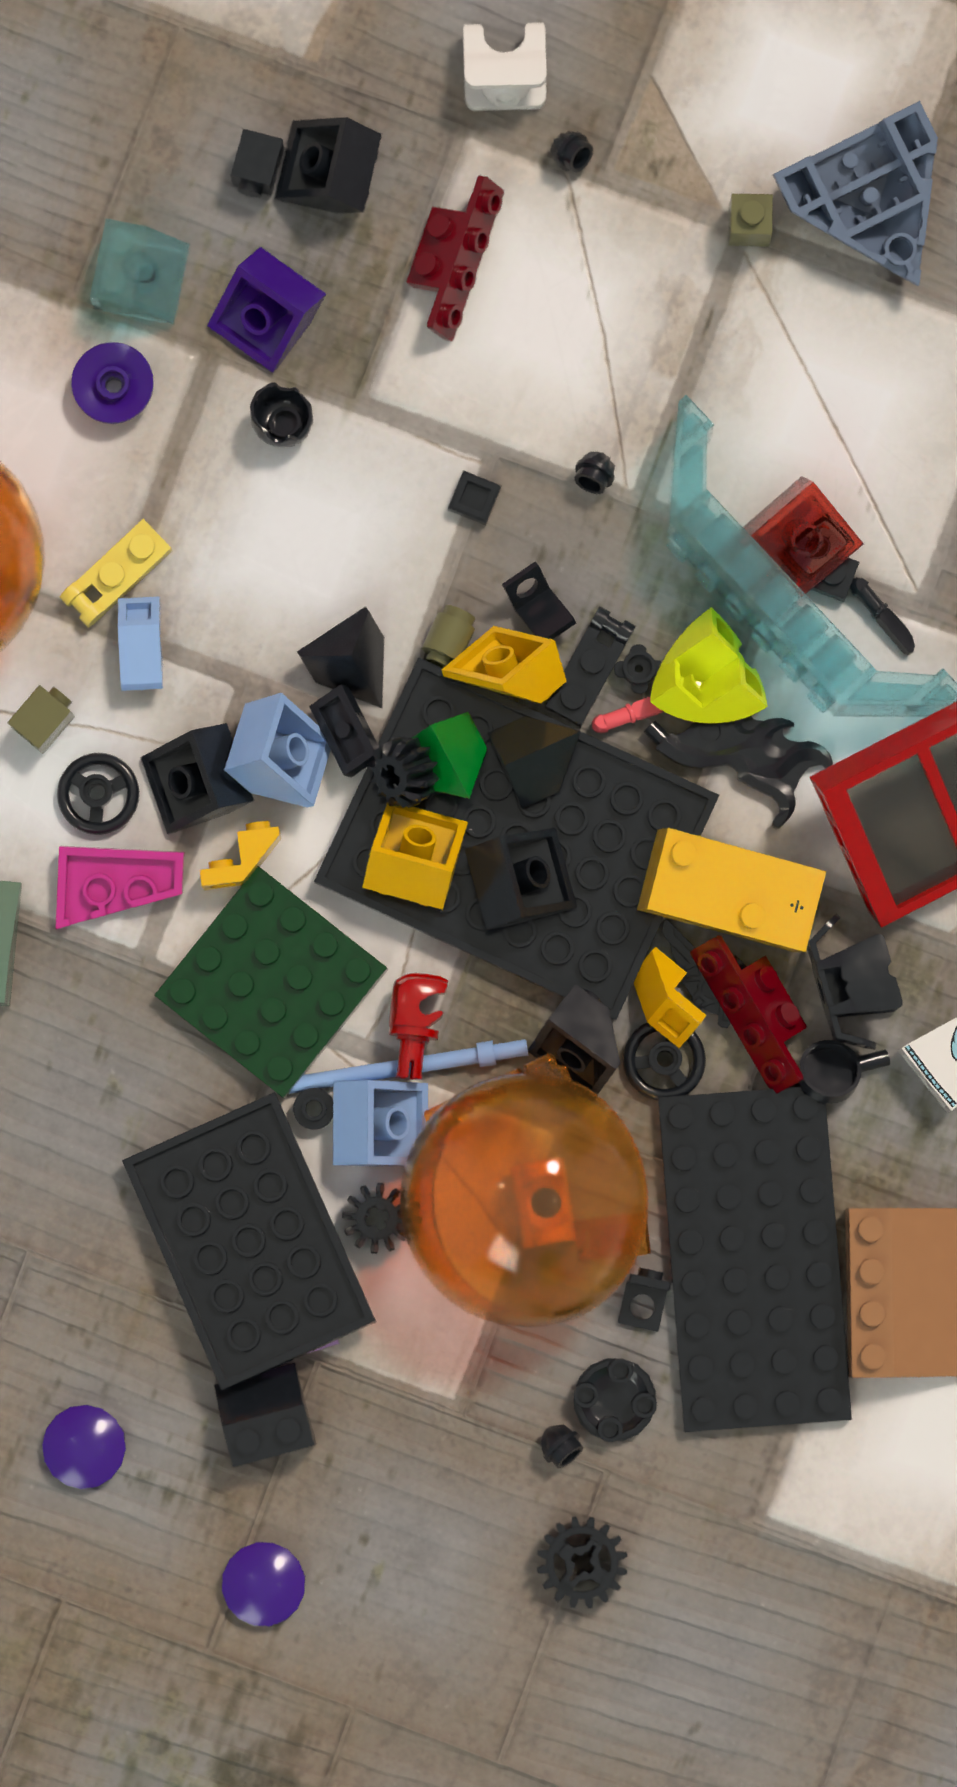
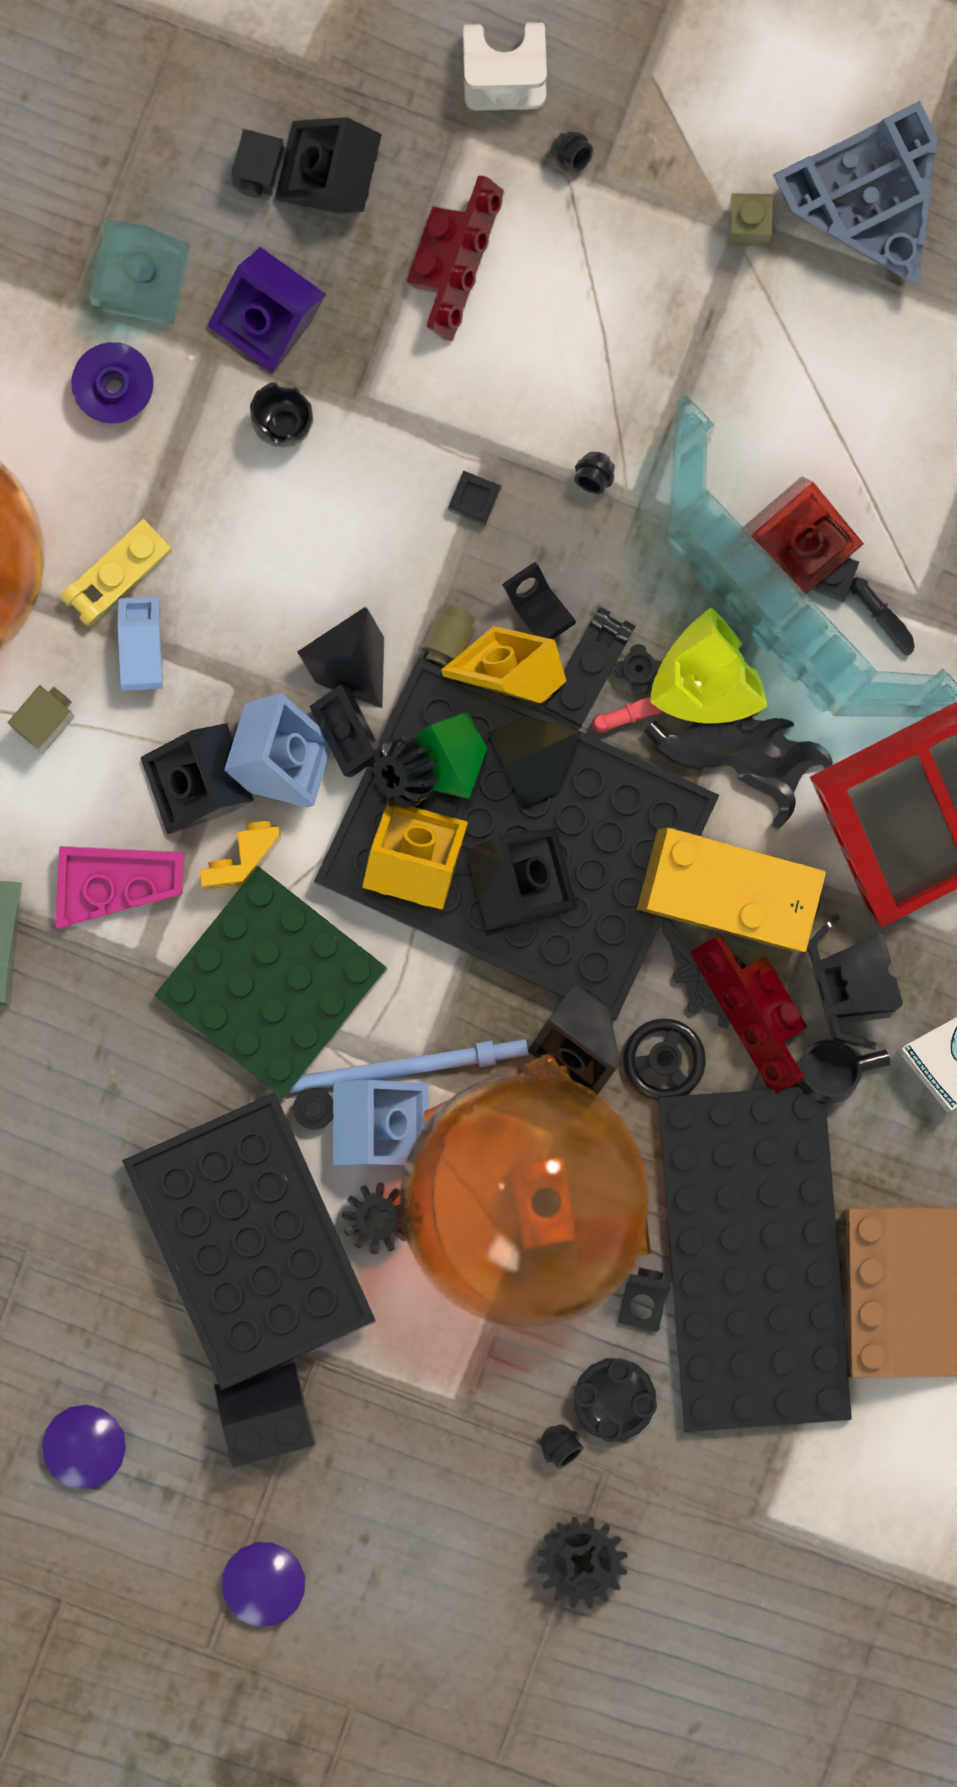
black piece [57,753,139,835] -> none
red piece [389,973,448,1080] -> none
yellow slope [634,947,707,1048] -> none

